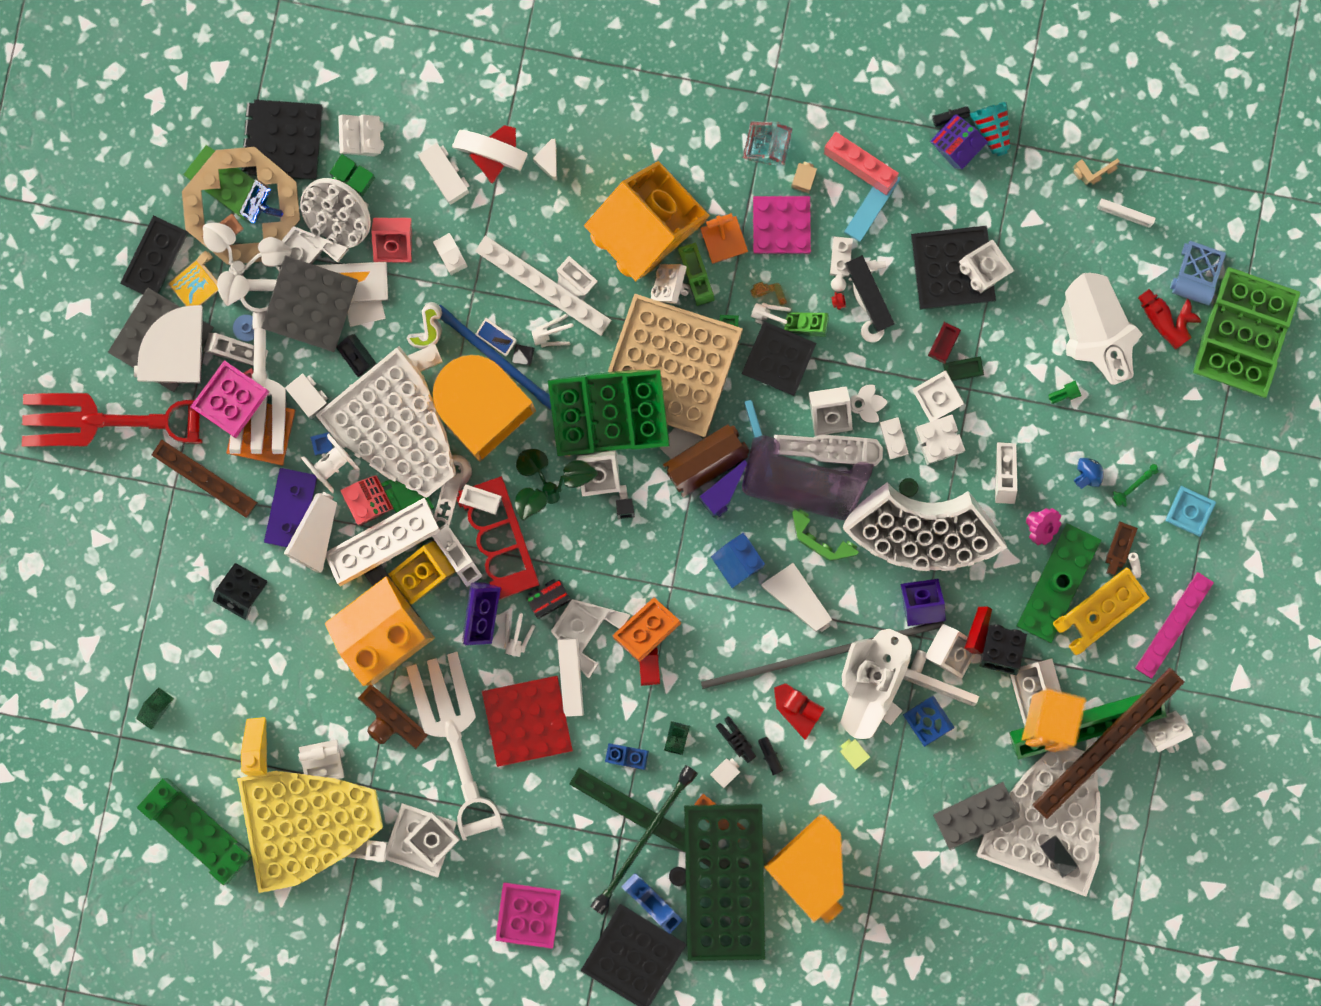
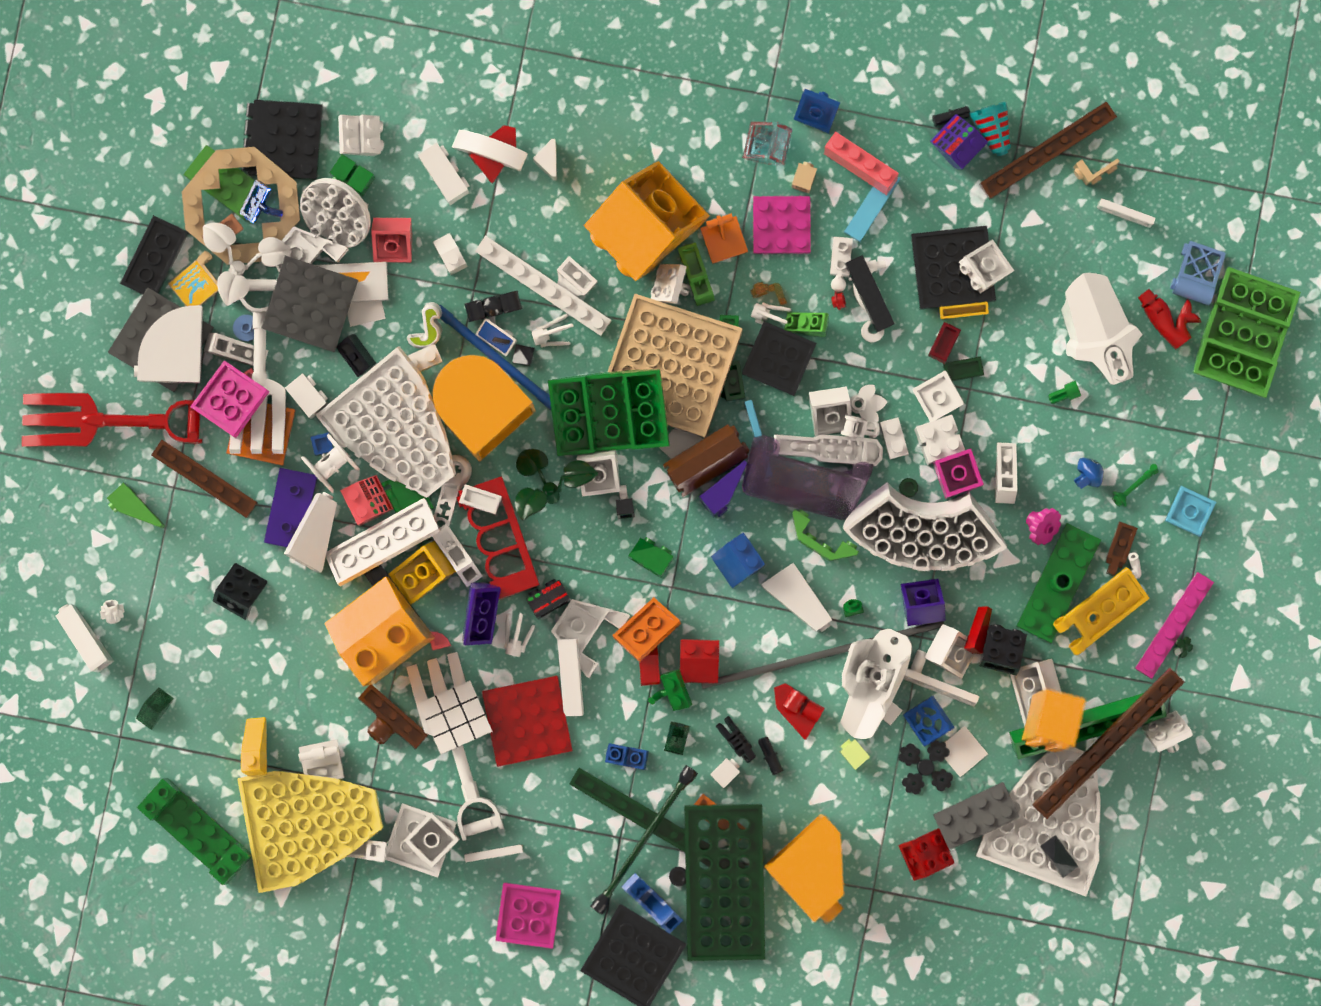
none -> white slope [56,604,114,673]
none -> white gear [100,600,125,624]
none -> bright green slope [107,482,165,528]
none -> white piece [419,681,492,754]
none -> coral tile [430,632,451,651]
none -> black piece [464,290,522,322]
none -> white tile [464,844,524,862]
none -> green slope [628,537,673,578]
none -> green plate [648,669,693,711]
none -> red slope [680,639,719,684]
none -> dark green slope [720,360,745,401]
none -> blue tile [793,89,840,133]
none -> white connector [841,415,880,438]
none -> green plate [843,599,864,618]
none -> red bracket [898,828,954,881]
none -> black plant [899,740,953,794]
none -> dark pink brick [933,449,984,499]
none -> white sticker [938,726,988,777]
none -> yellow piece [939,302,989,319]
none -> reddish brown plate [979,101,1117,200]
none -> dark green plant [1173,637,1193,658]

